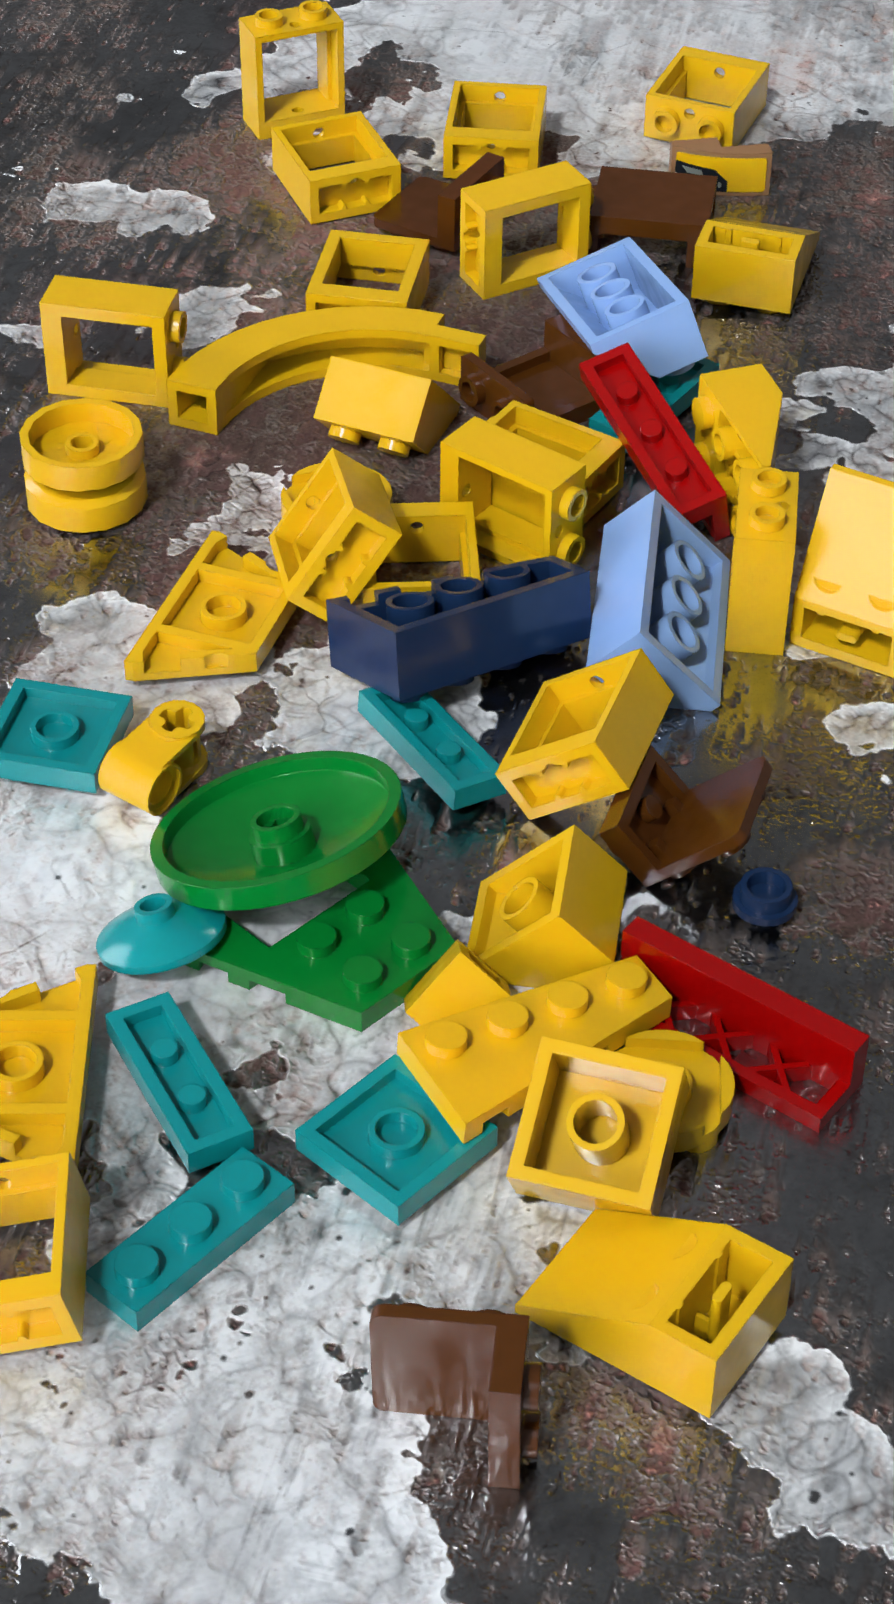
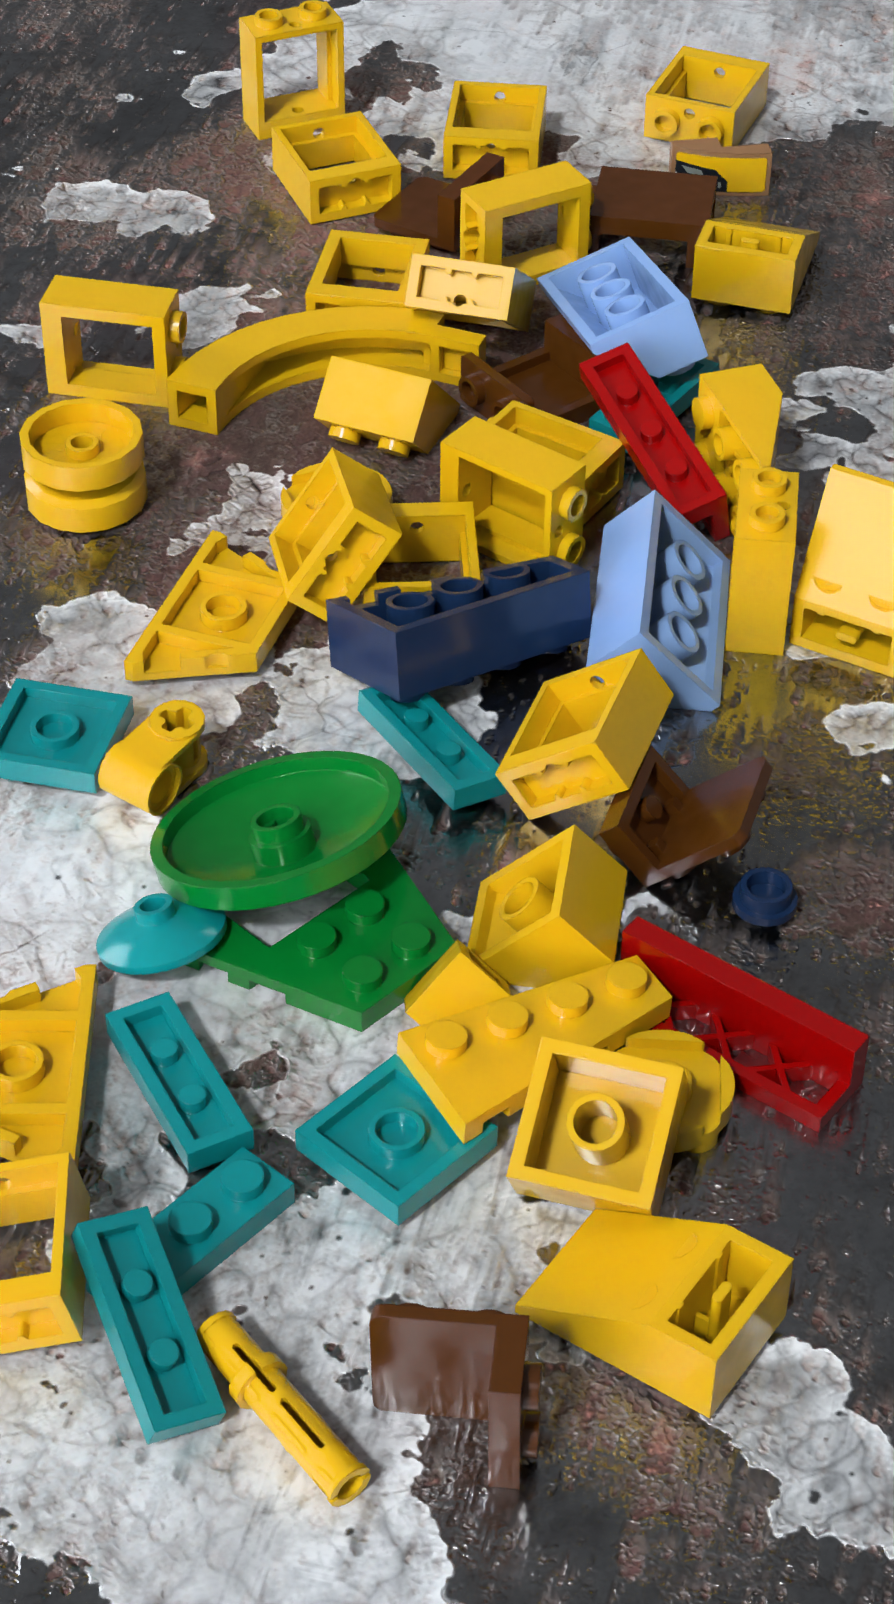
none -> teal plate [71,1206,226,1445]
none -> yellow pin [196,1310,371,1507]
none -> yellow window [404,253,537,332]

